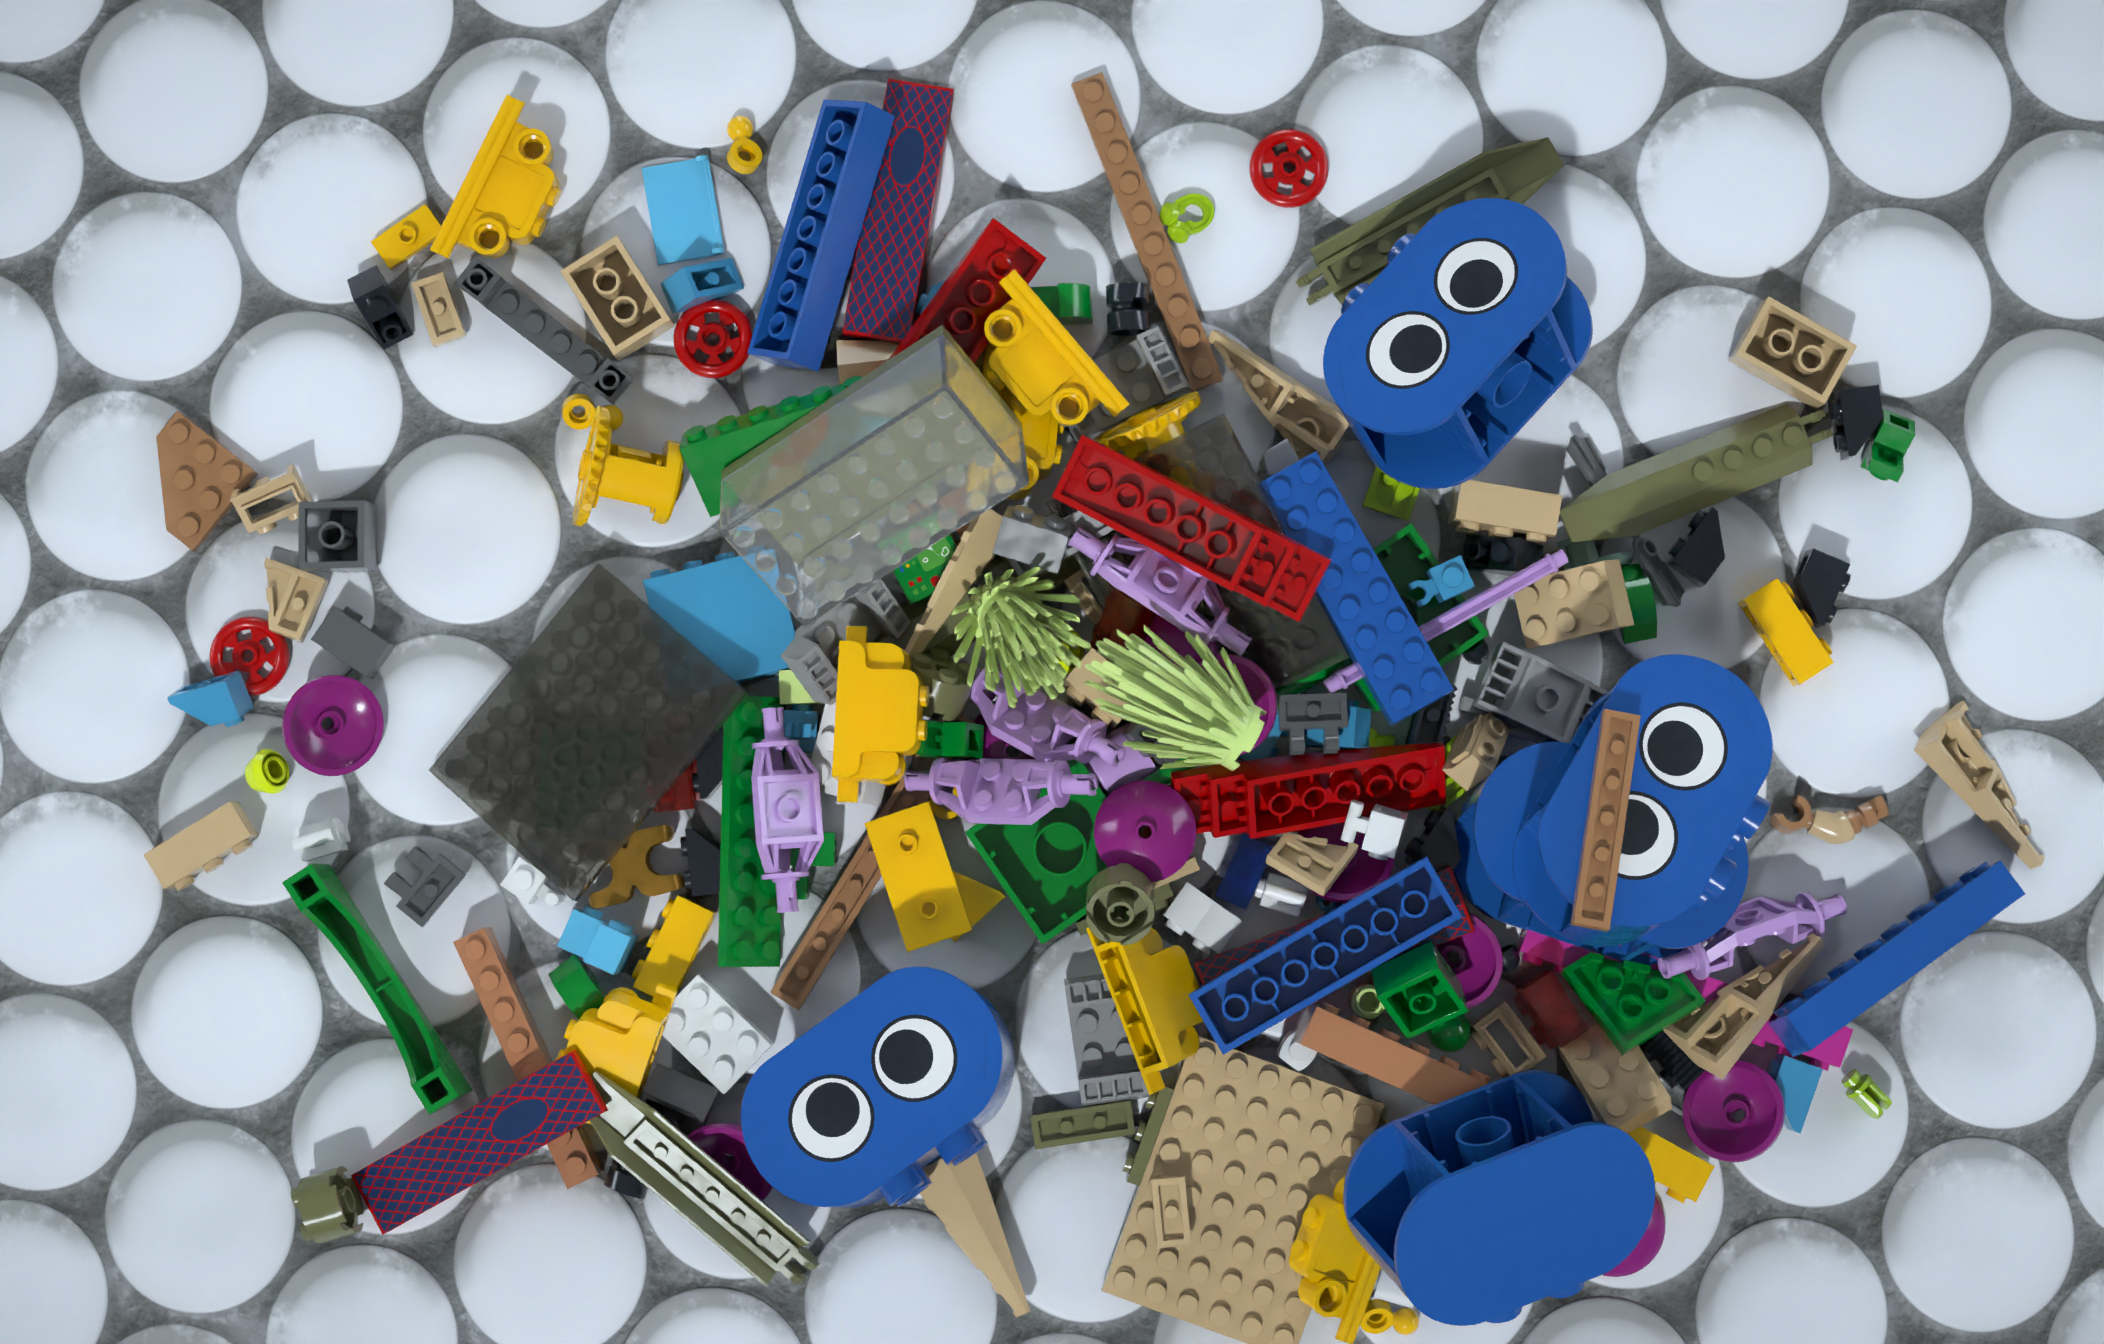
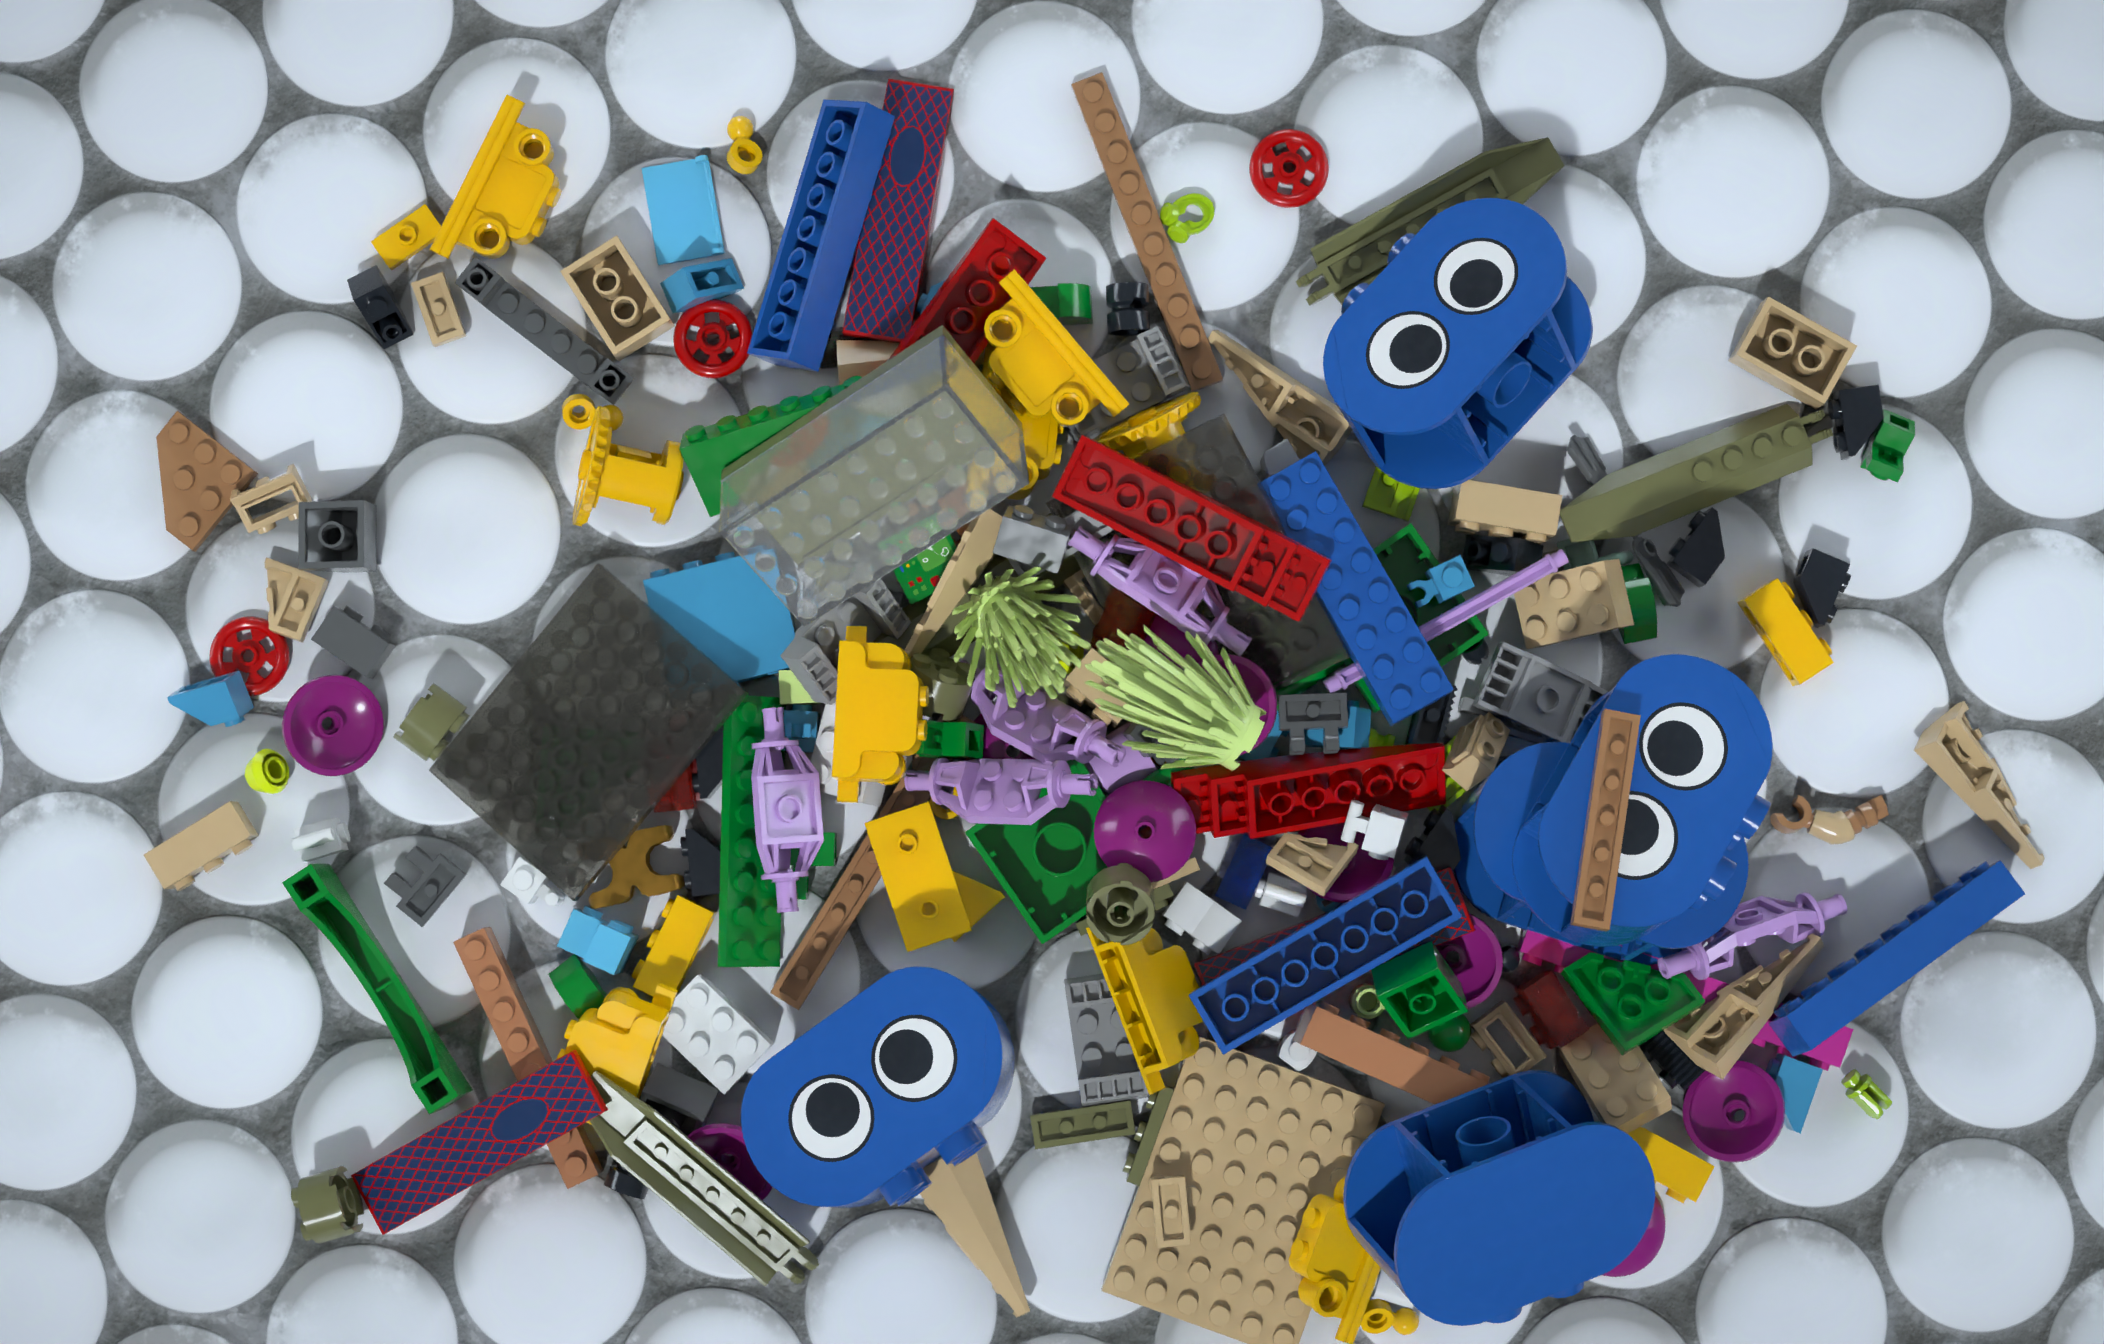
none -> olive brick [393,683,470,761]

